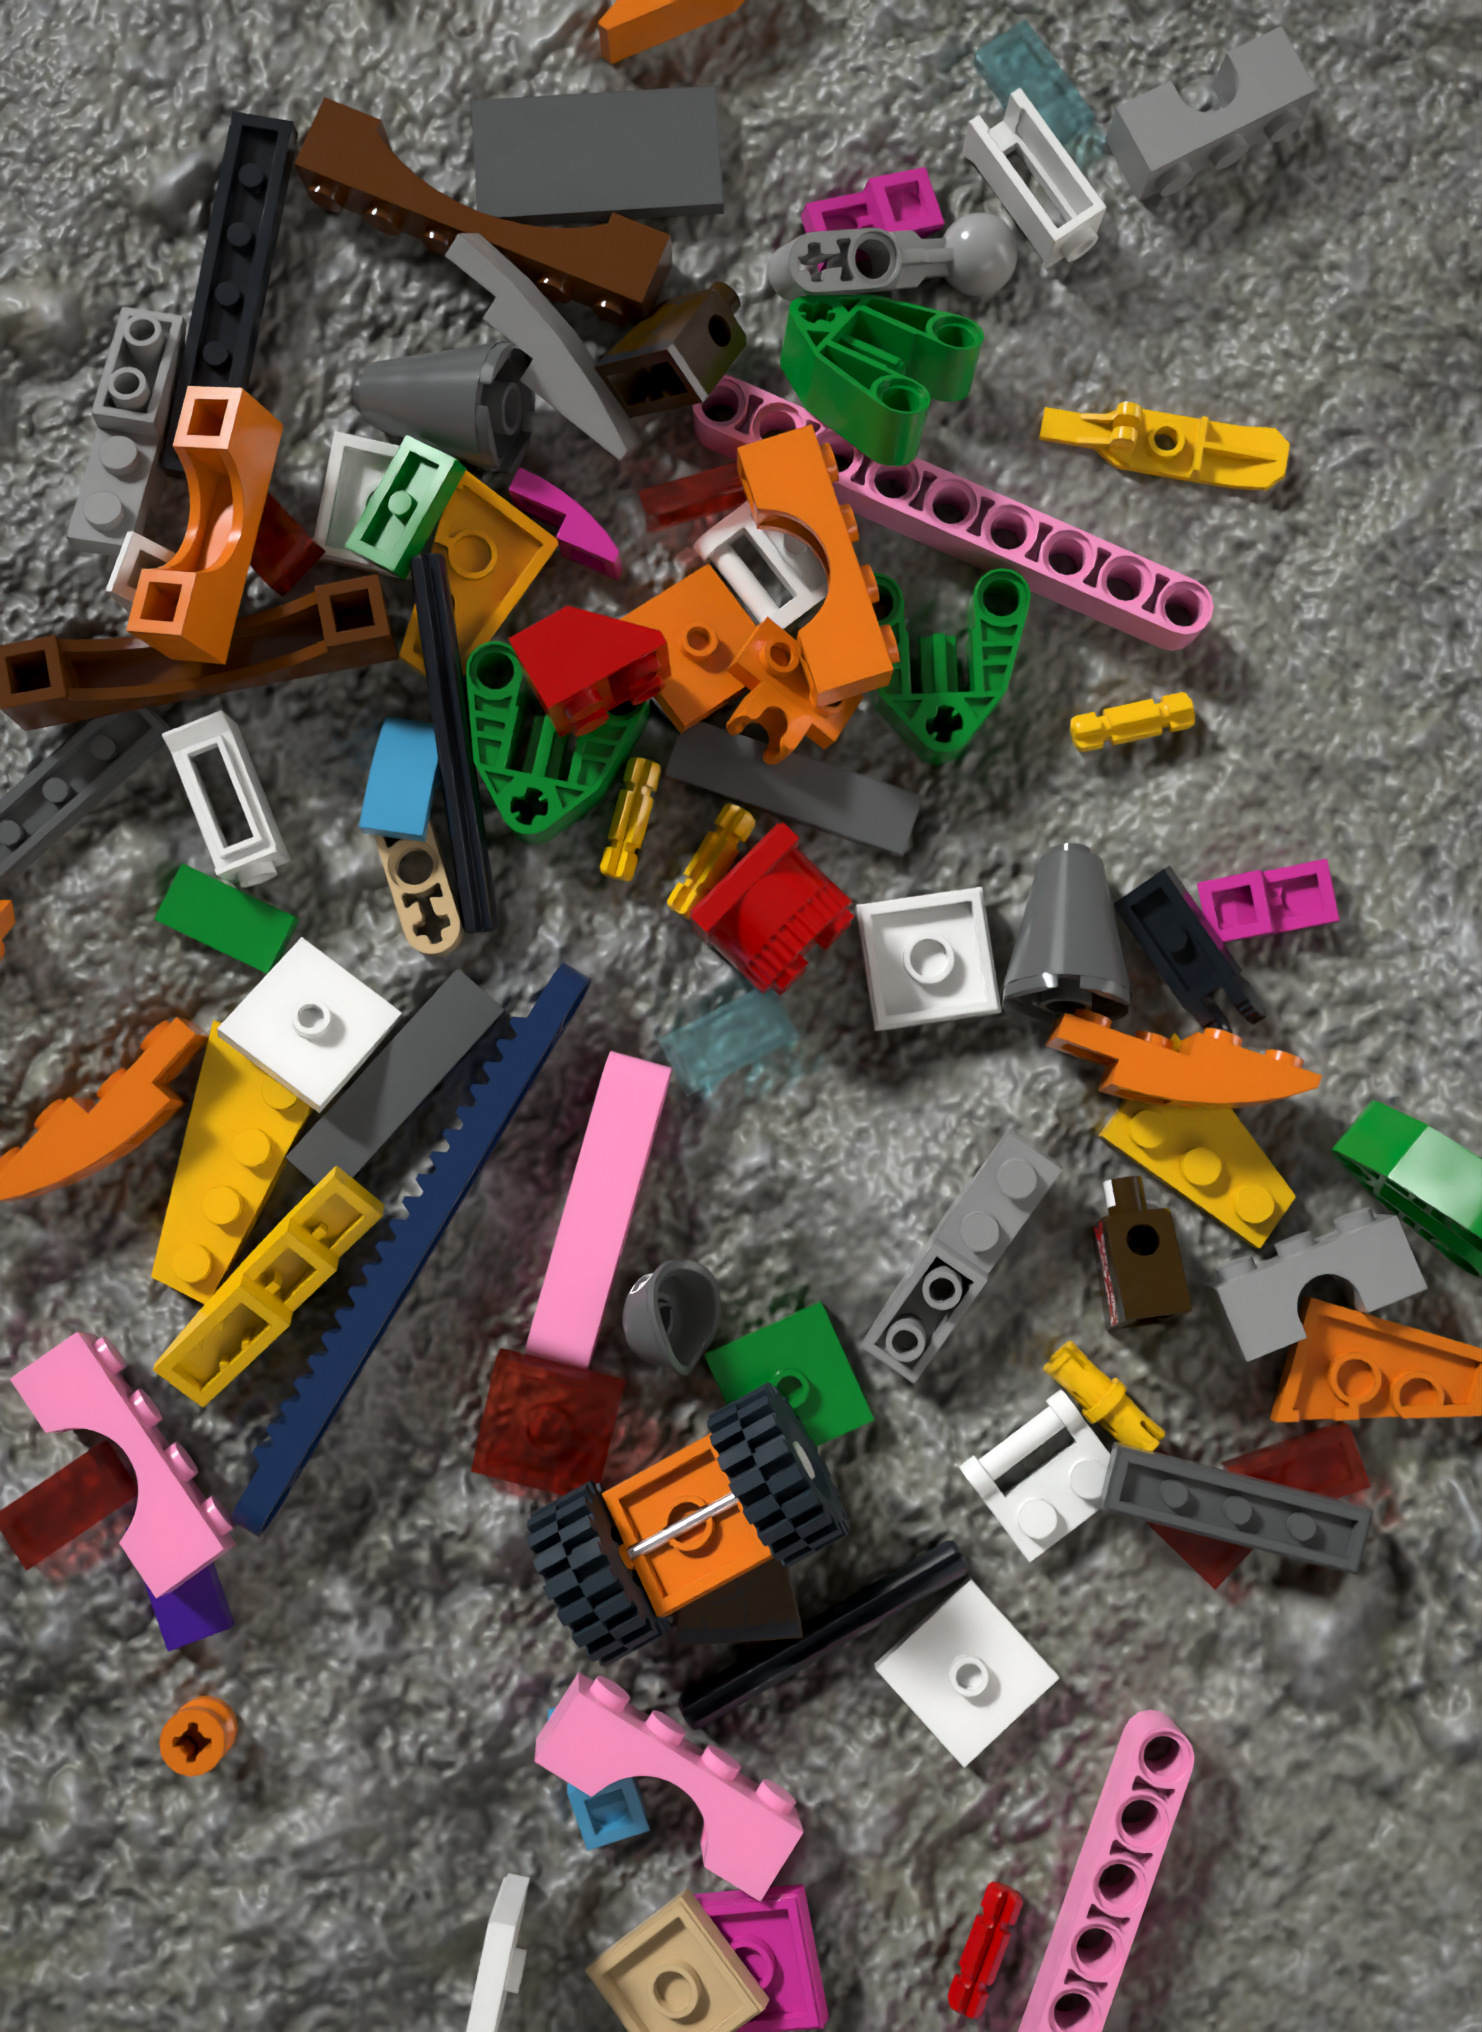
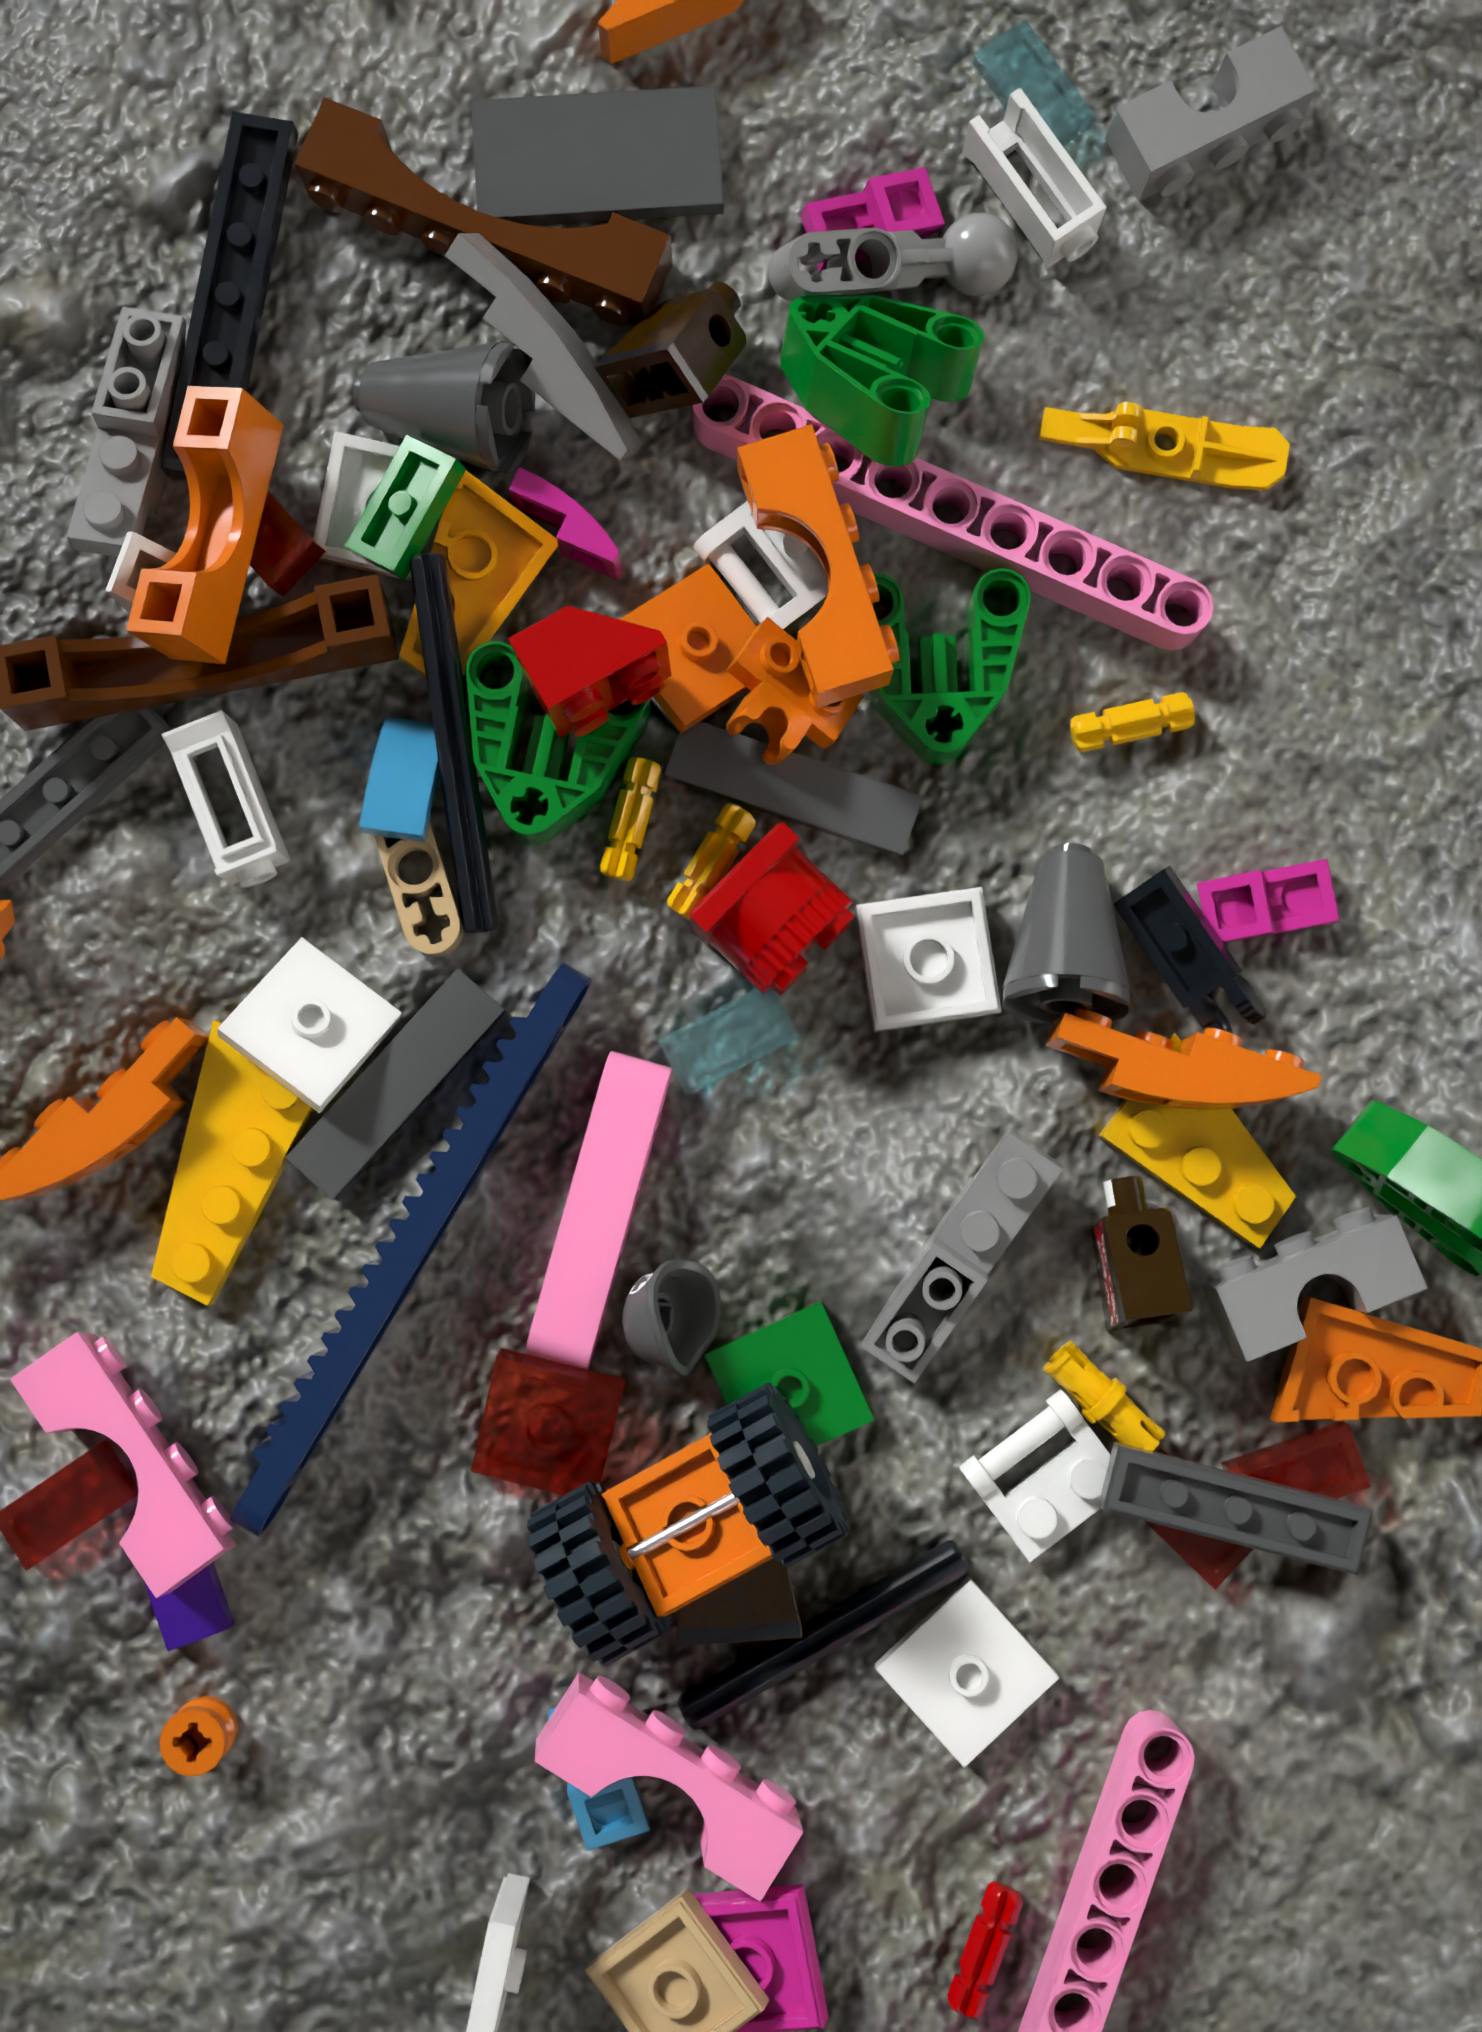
yellow slope [153,1165,385,1408] -> none
green tile [154,863,300,974] -> none
clear red tile [638,462,747,533] -> none

